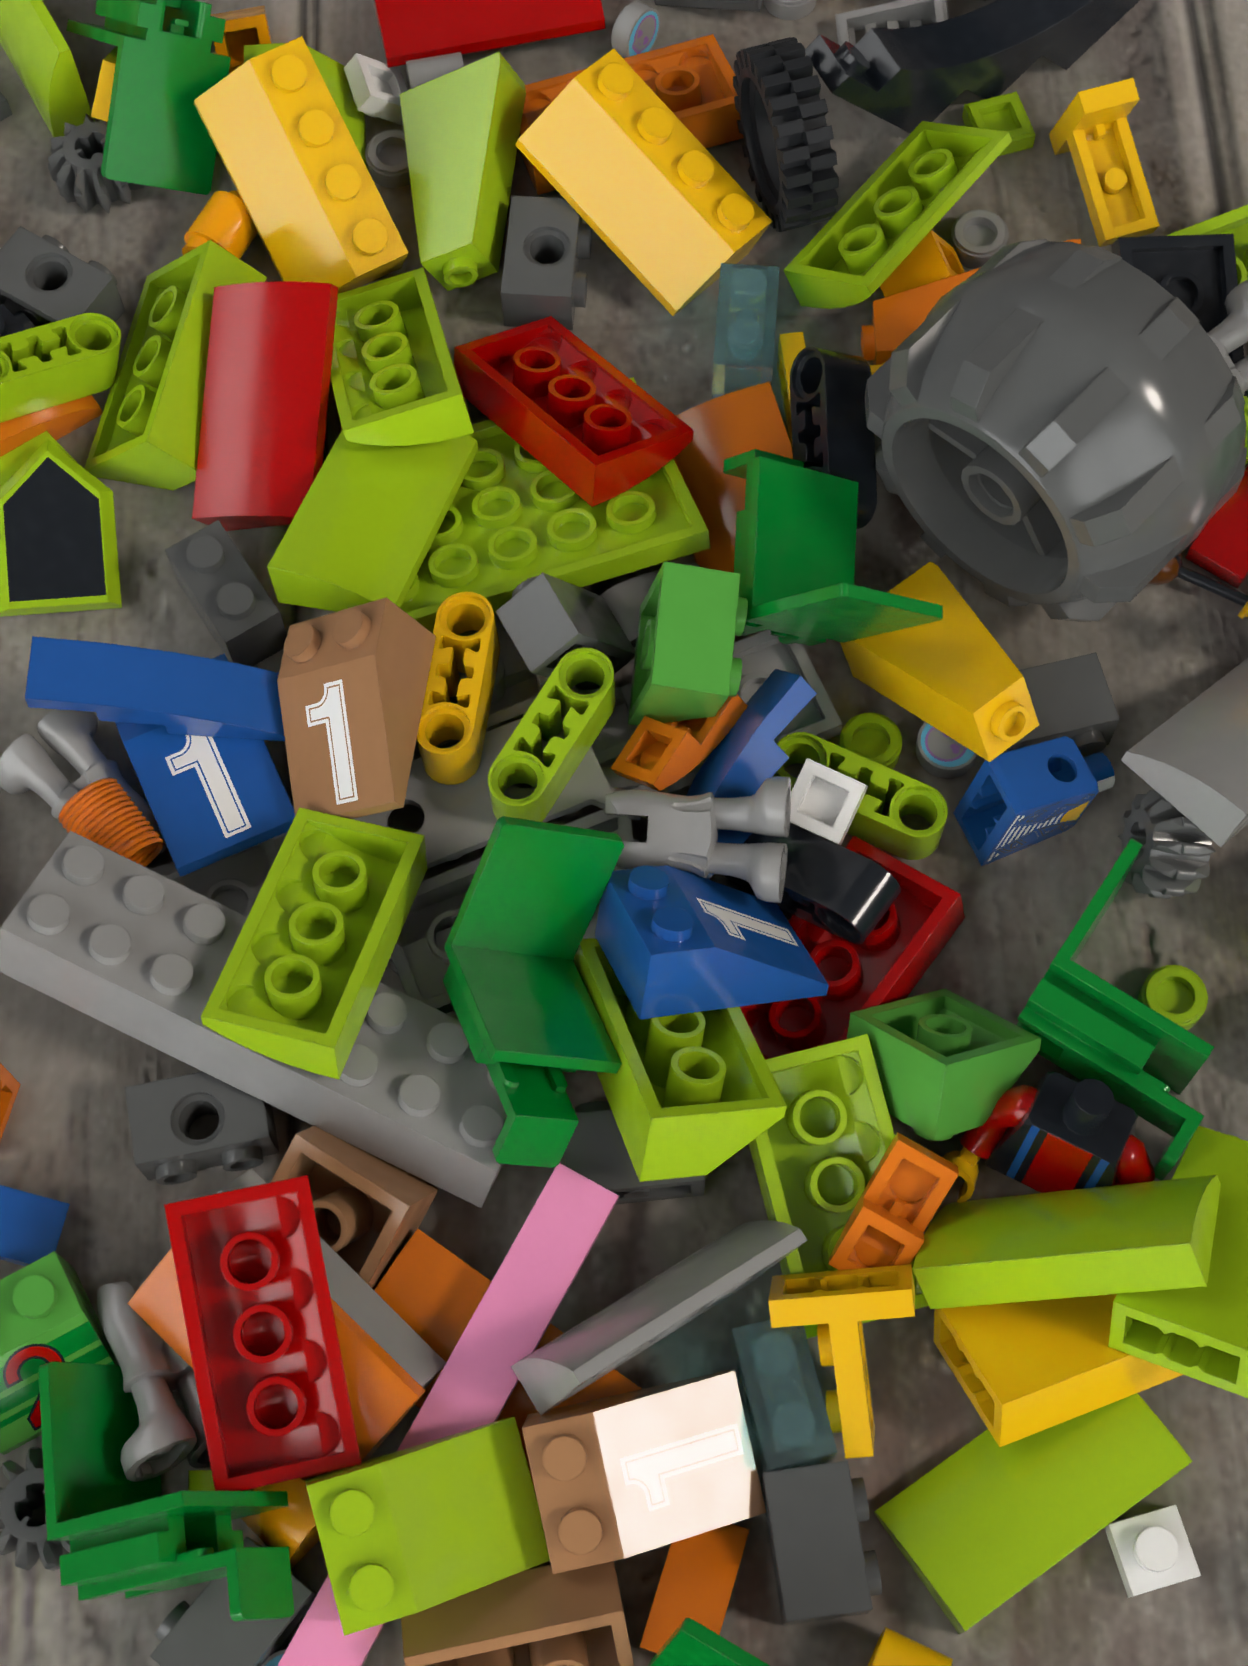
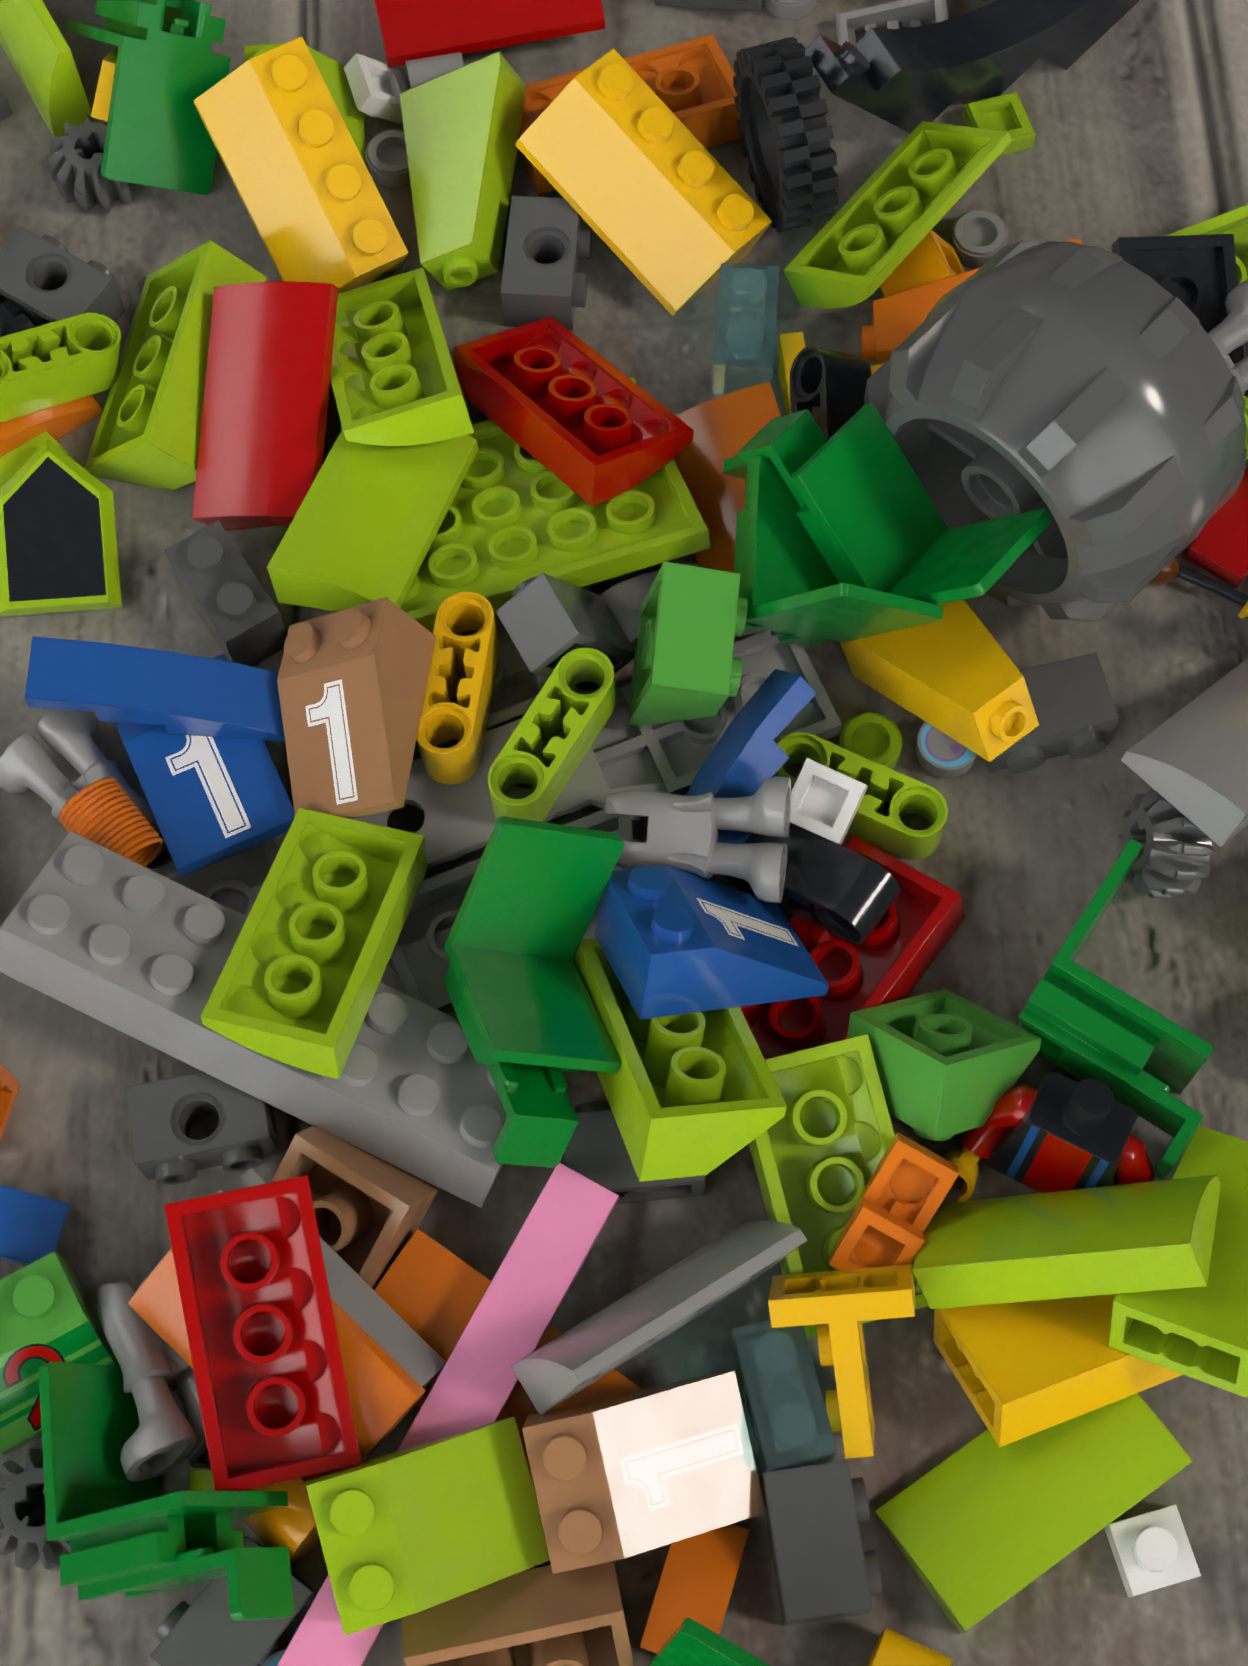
light orange brick [182,190,258,259] -> none
light orange brick [211,5,272,75] -> none
light grey tile [611,1,660,58] -> none
orange slope [611,695,748,791] -> none
blue torso [953,736,1115,866] -> none
yellow bracket [1048,78,1160,247] -> none
lime tile [1138,965,1208,1030] -> none
none -> green piece [737,403,1052,604]

